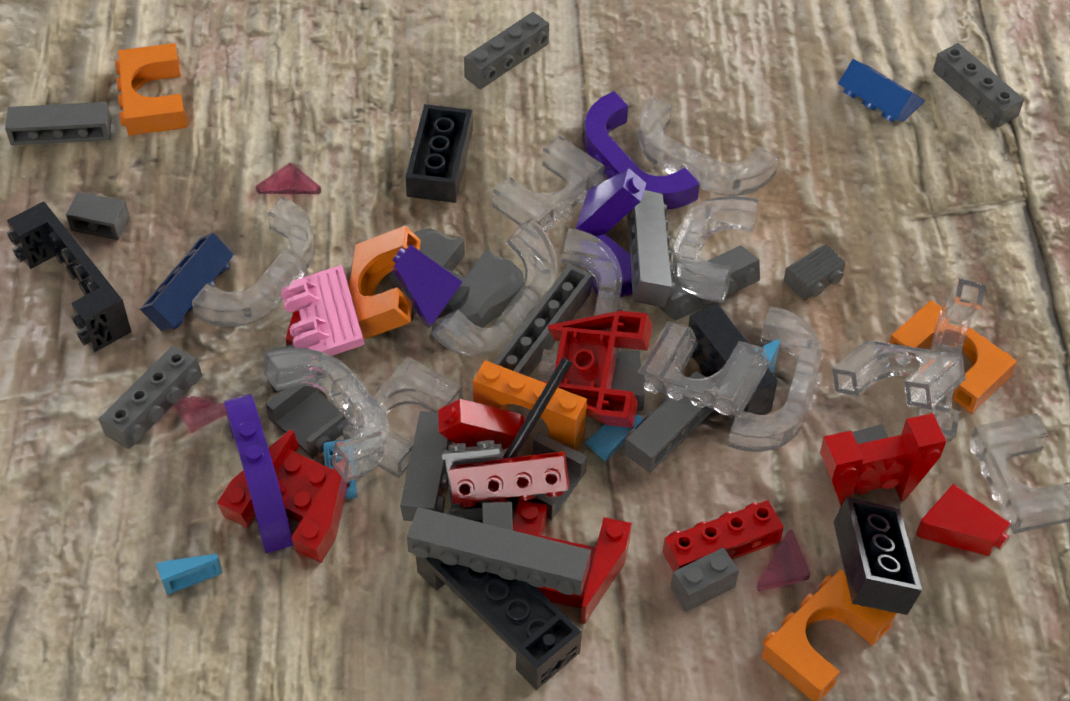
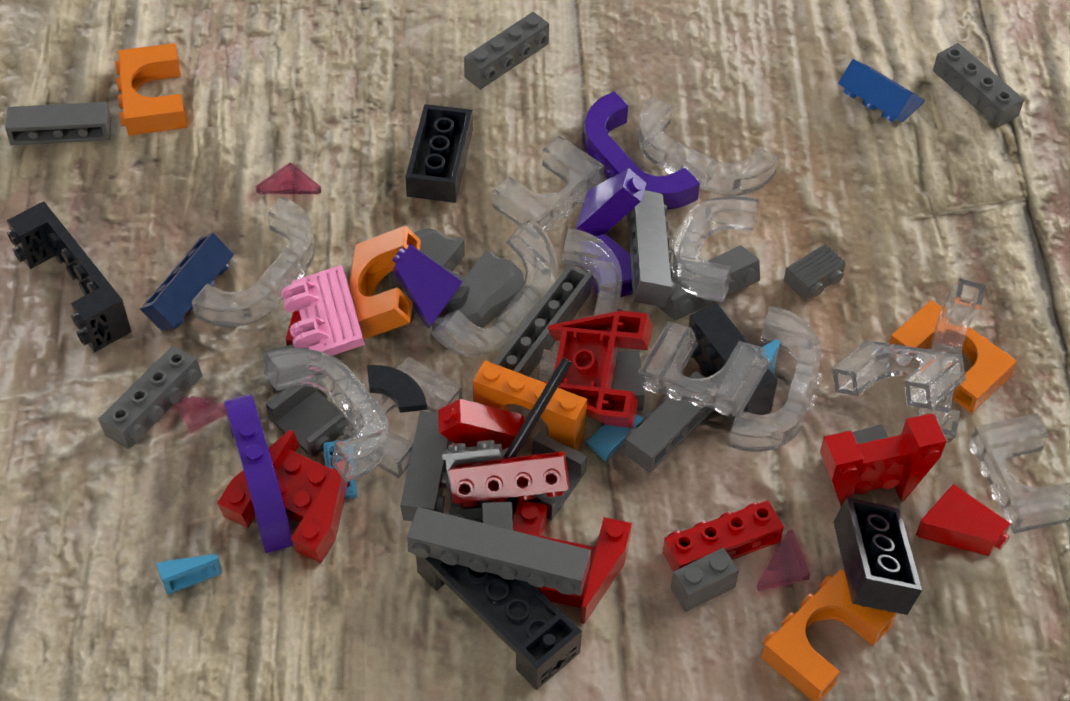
dark grey brick [66,192,130,240] -> none
none -> black tile [367,365,427,413]

